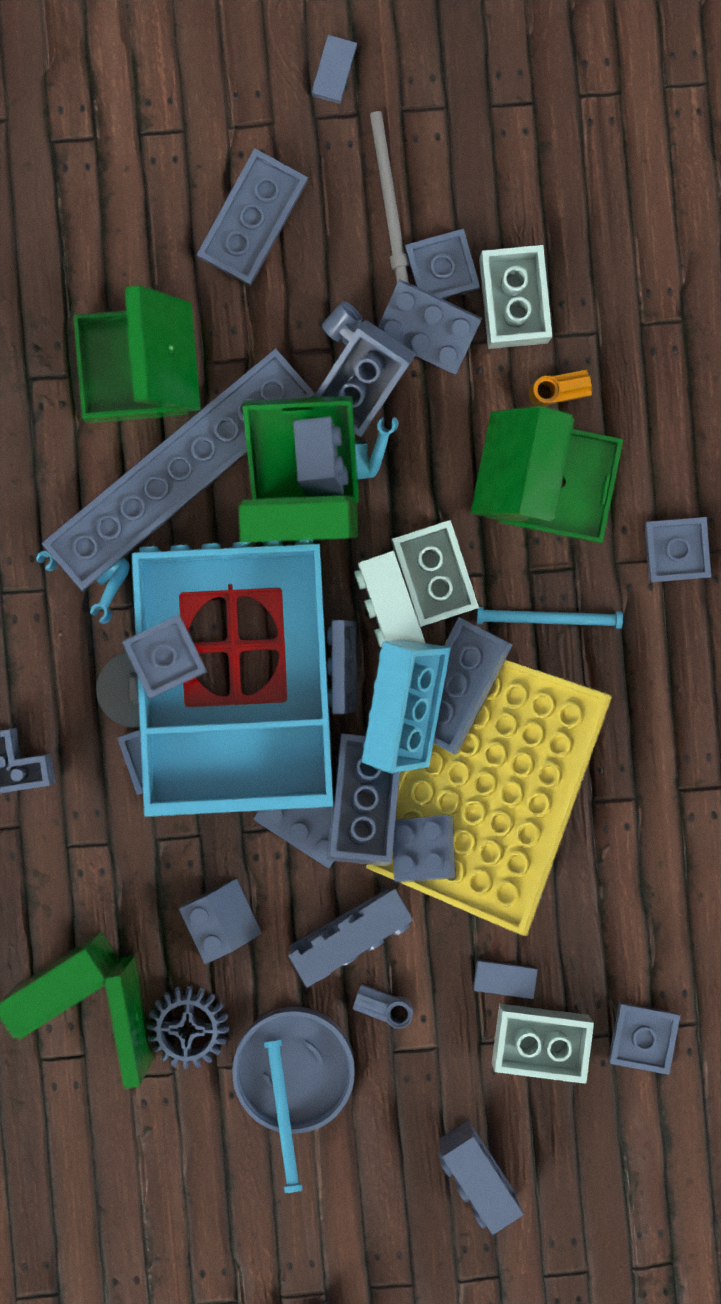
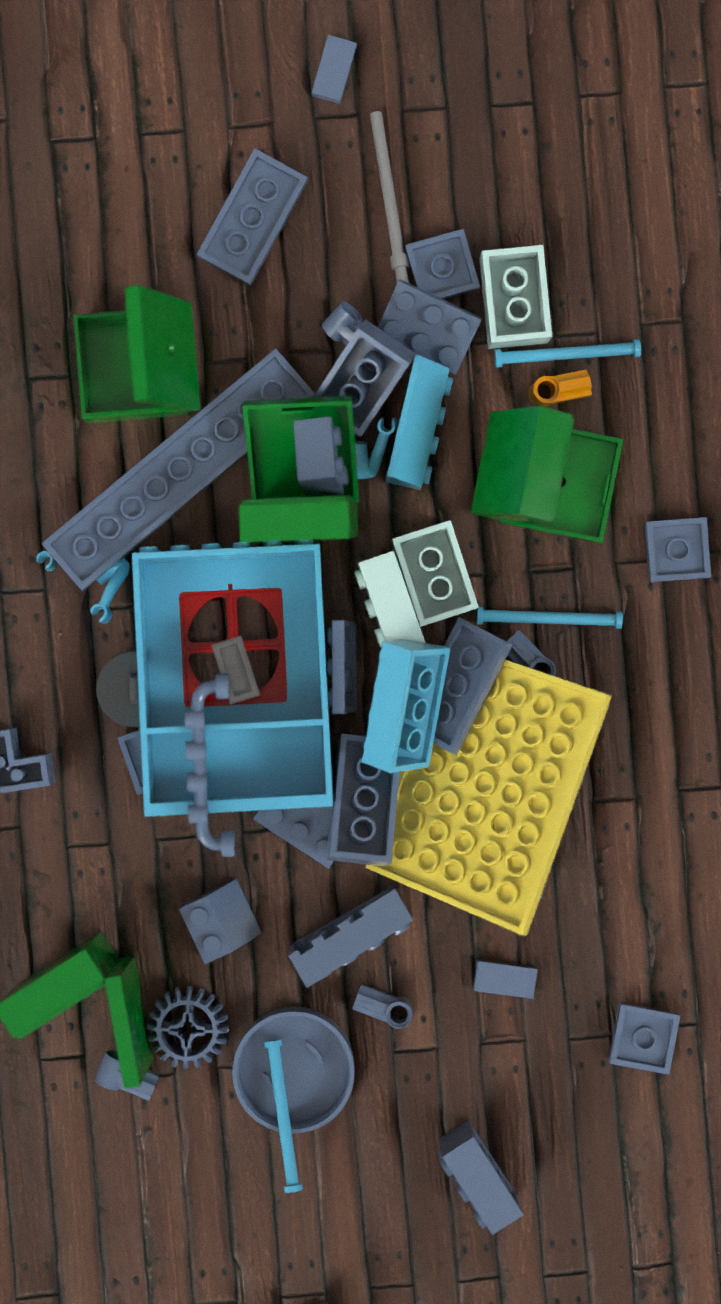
sand blue plate [122,615,207,699] -> none
sand blue plate [393,815,455,883] -> none
light aqua brick [492,1003,594,1084] -> none
none -> sand blue piece [94,1050,160,1101]
none -> sand blue bar [185,673,235,857]
none -> flat silver tile [211,636,260,704]
none -> medium azure slope [385,355,453,490]
none -> medium azure bar [494,339,641,368]
none -> sand blue piece [507,630,556,676]

